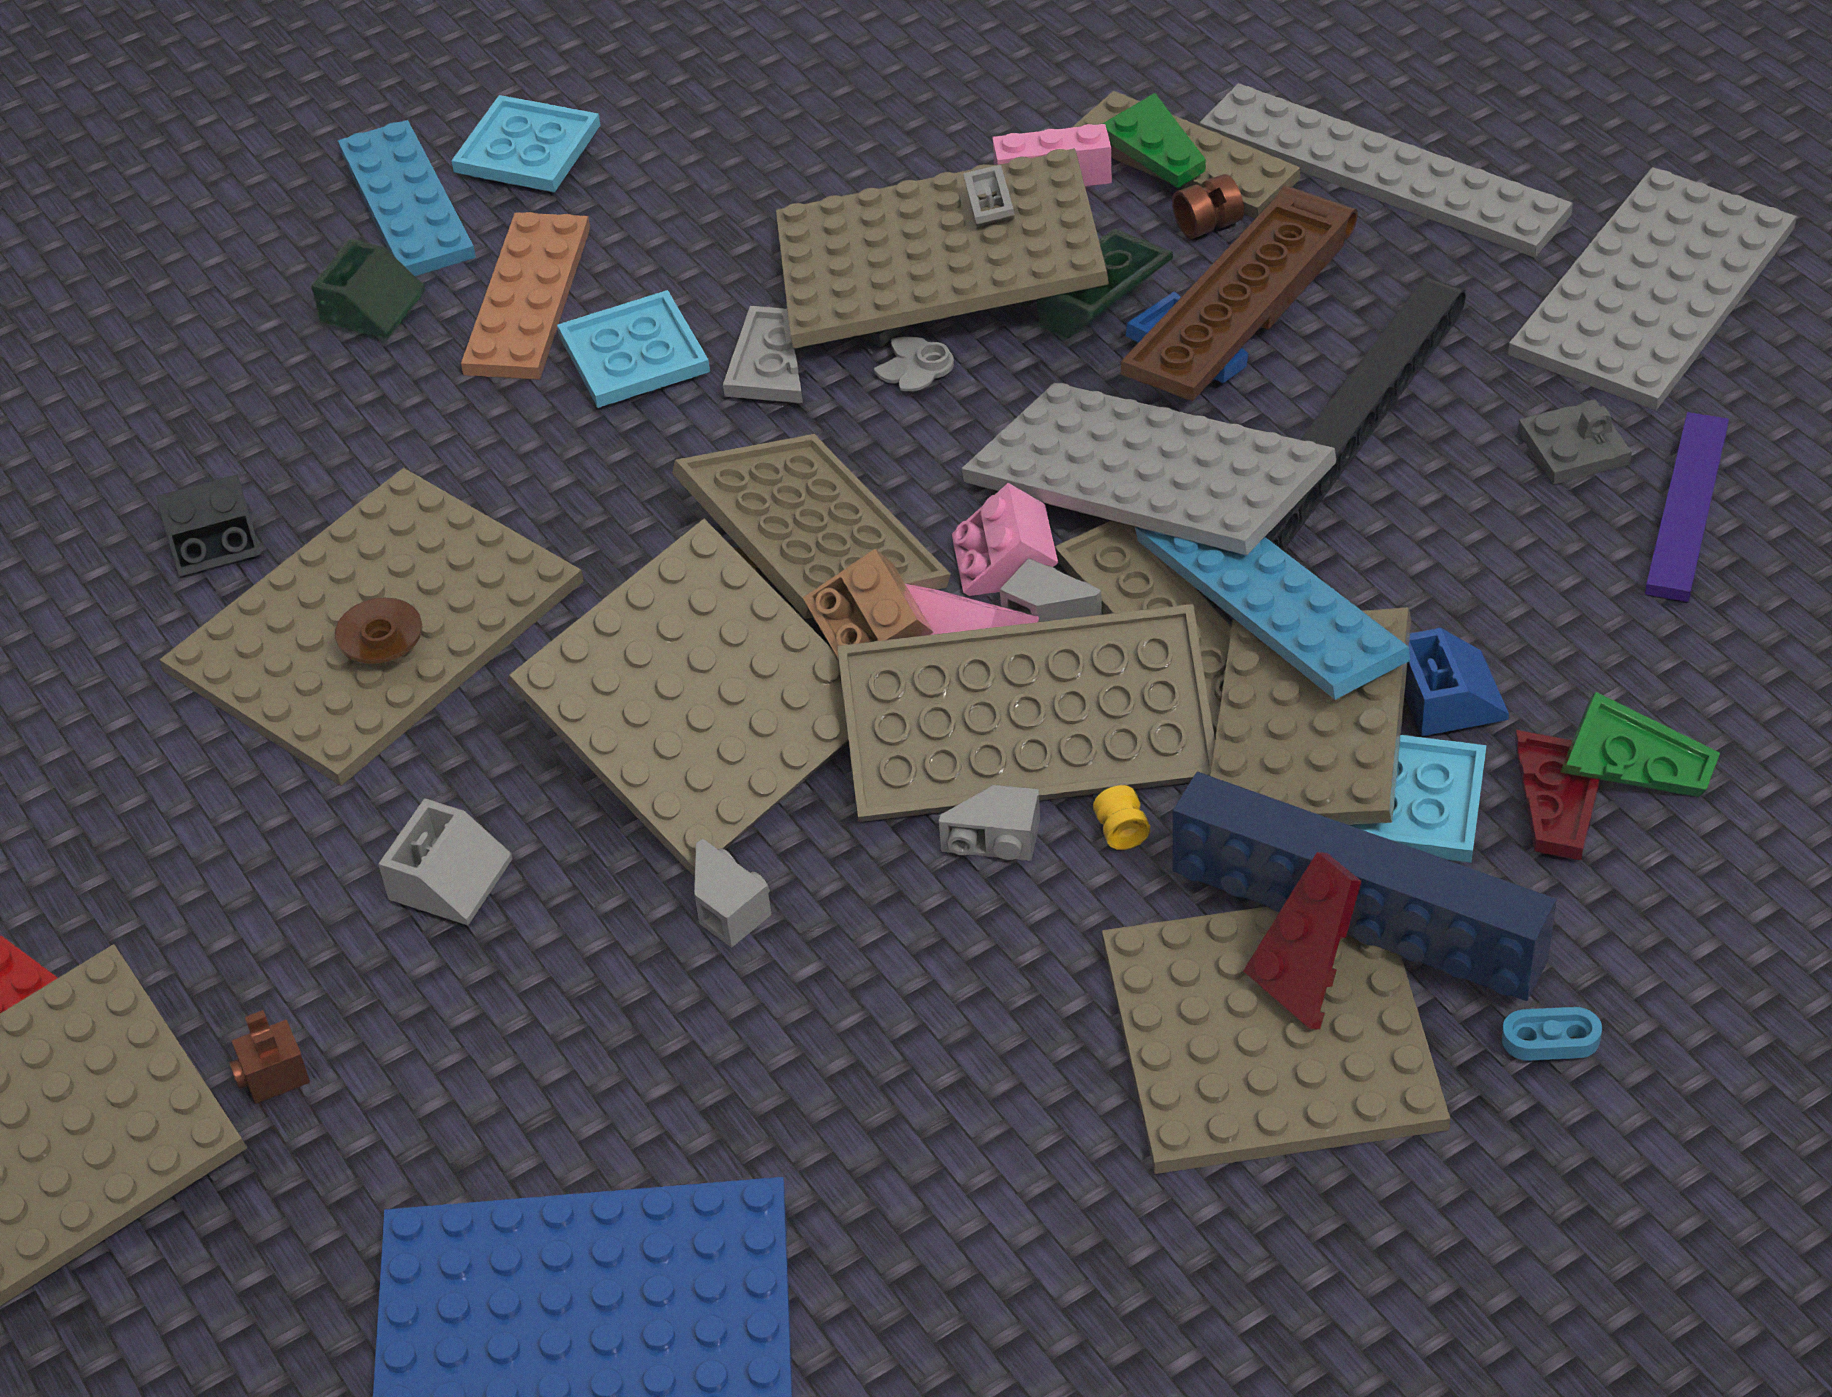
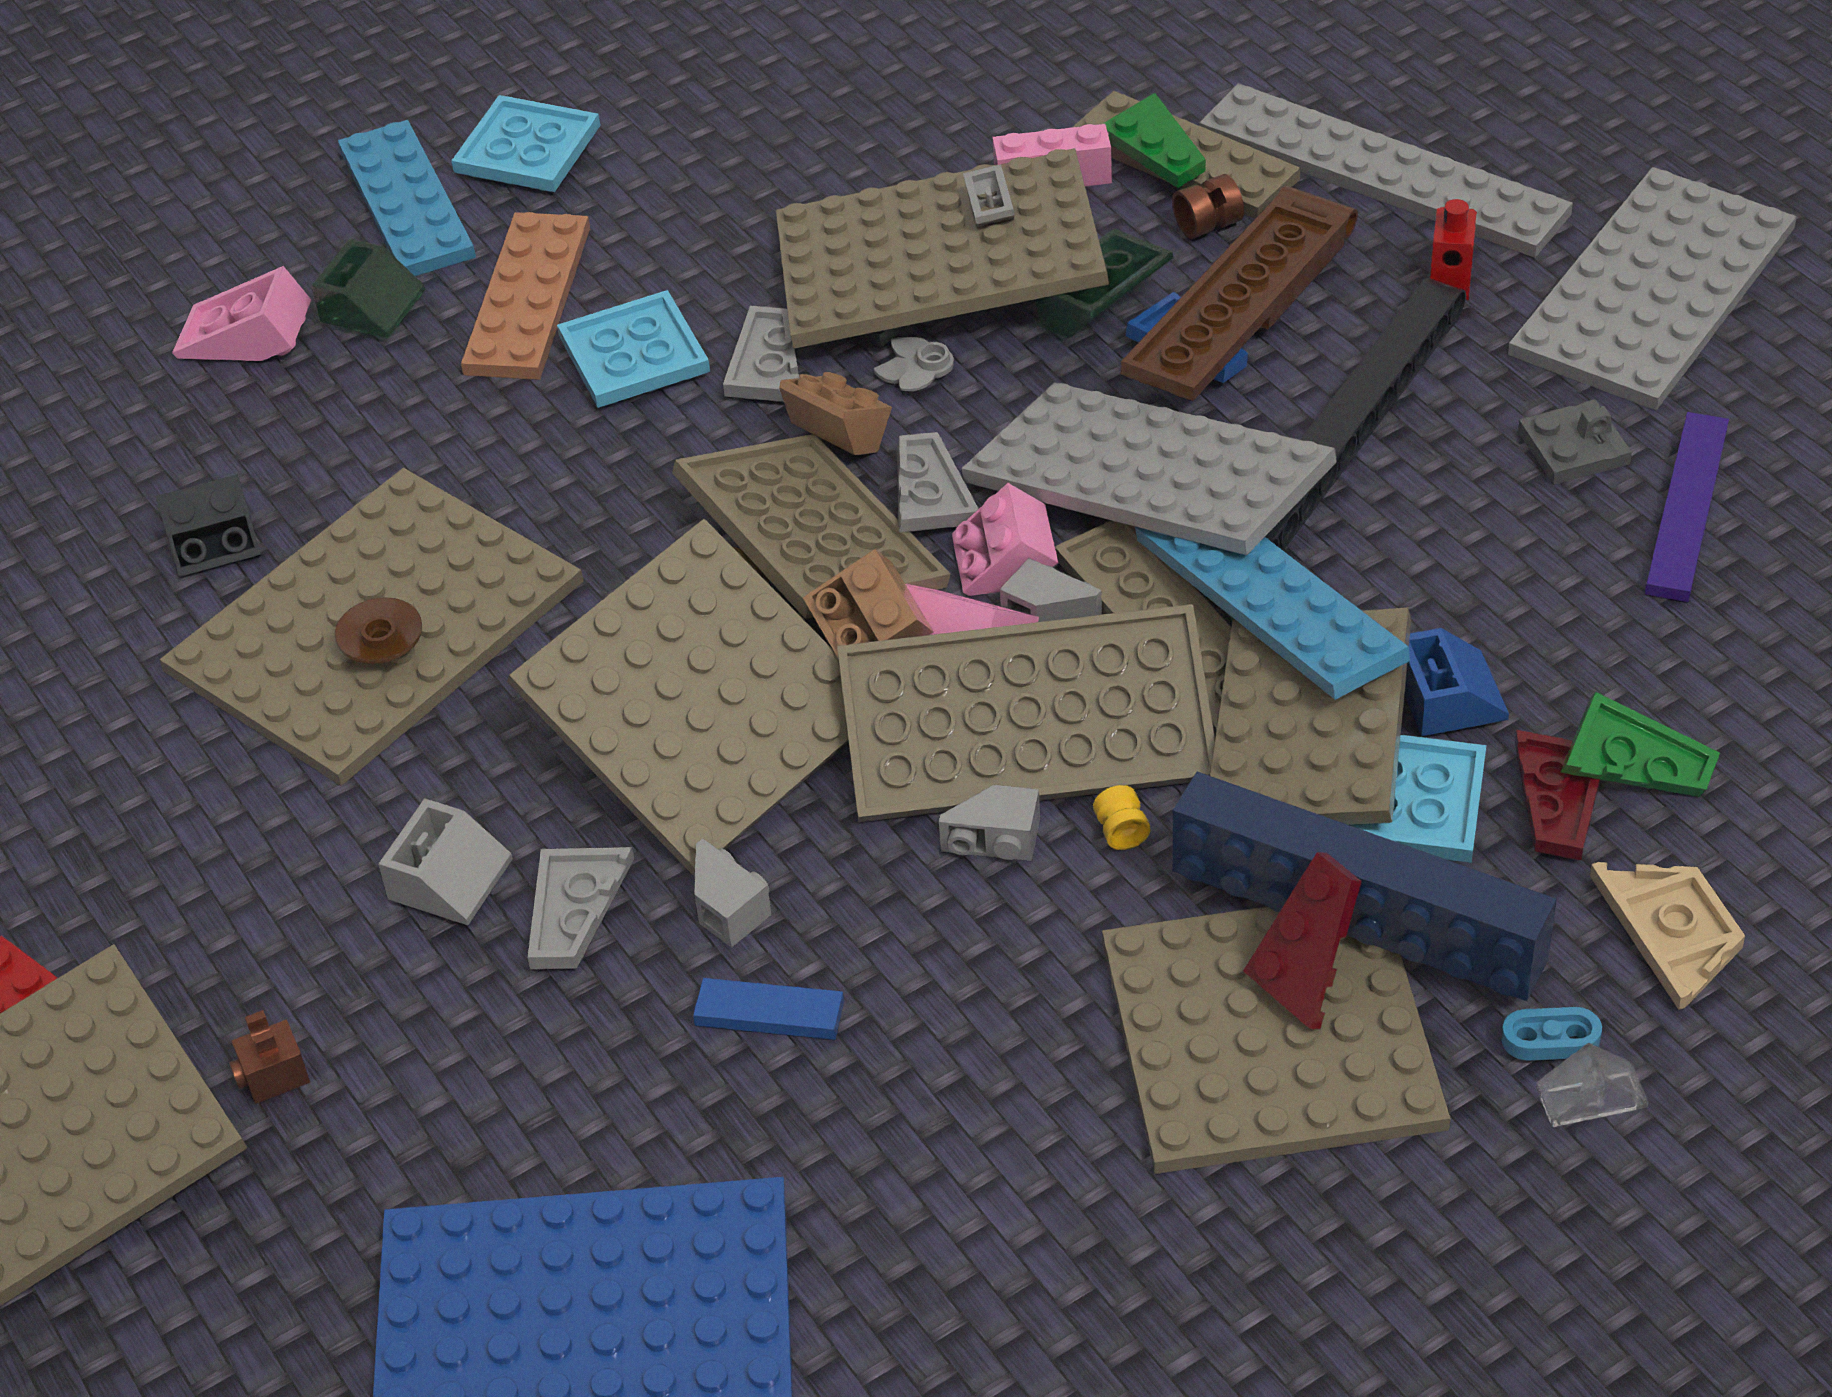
none -> bright pink slope [172,266,311,361]
none -> light grey wing [527,847,634,969]
none -> blue tile [693,978,844,1040]
none -> medium nougat slope [779,372,892,455]
none -> light grey wing [897,432,978,533]
none -> red torso [1430,199,1477,300]
none -> clear slope [1536,1043,1649,1127]
none -> tan wing [1590,862,1745,1010]

